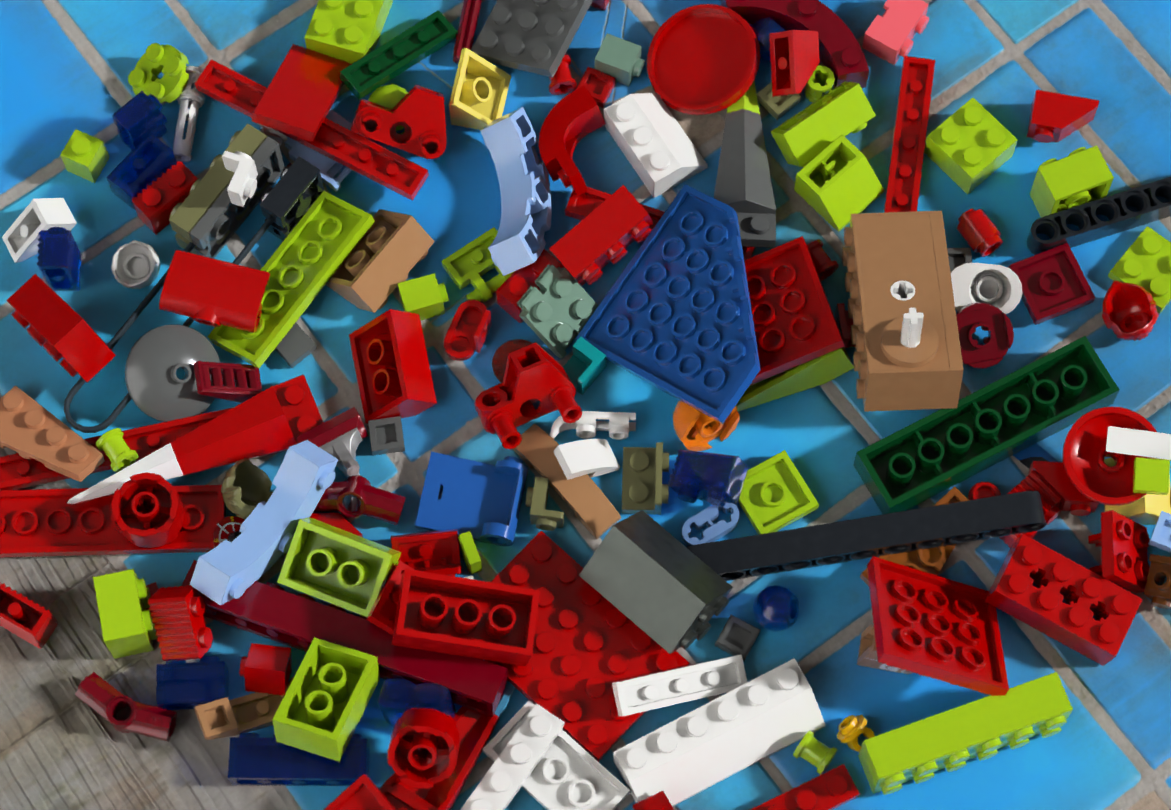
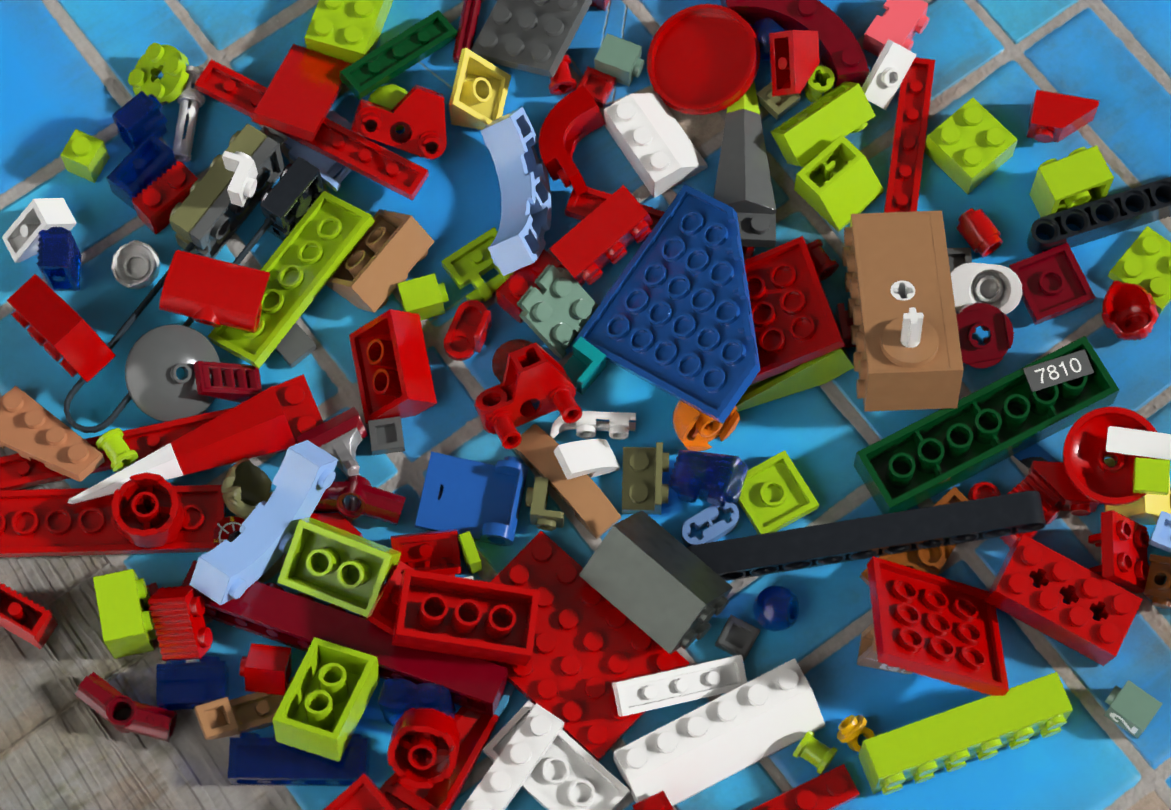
none -> white plate [862,39,916,110]
none -> dark grey sticker [1023,349,1094,392]
none -> sand green brick [1104,680,1163,739]

